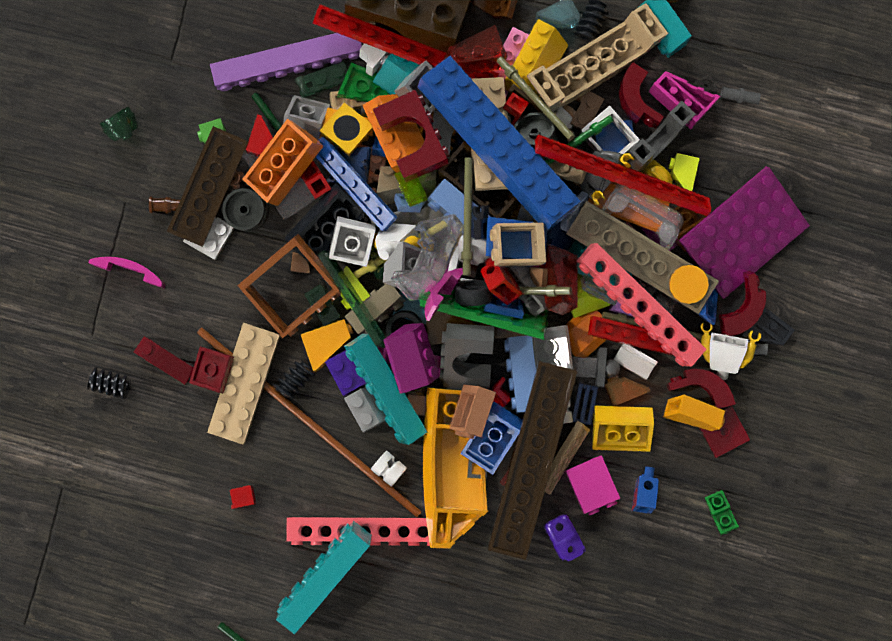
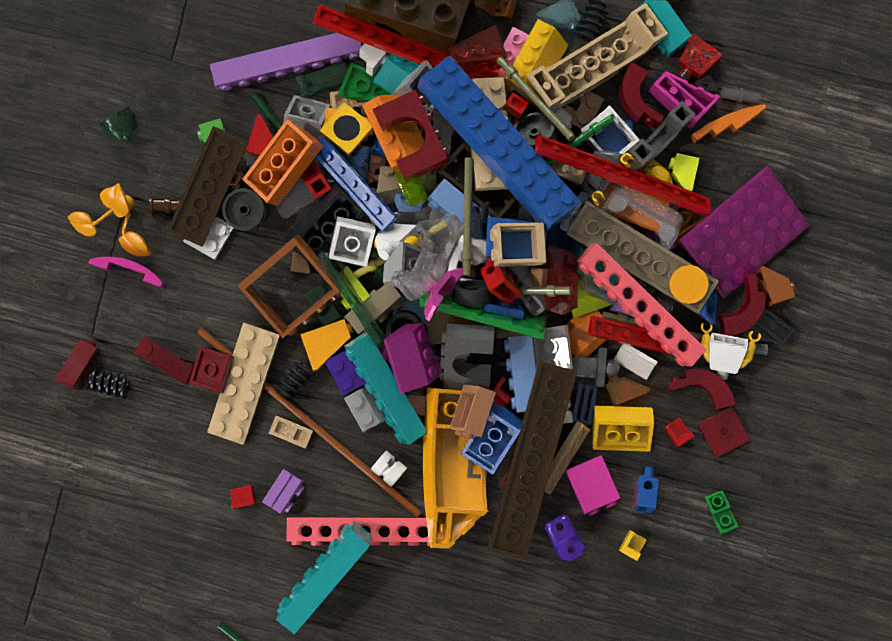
light orange slope [663,395,725,431] -> none
none -> dark red slope [55,339,101,391]
none -> light orange plant [68,184,151,257]
none -> medium lavender brick [262,469,304,514]
none -> tan slope [269,416,313,449]
none -> yellow panel [619,530,646,561]
none -> red panel [664,418,694,447]
none -> red torso [677,33,723,81]
none -> orange slope [690,104,766,144]
none -> dark orange slope [755,266,796,308]

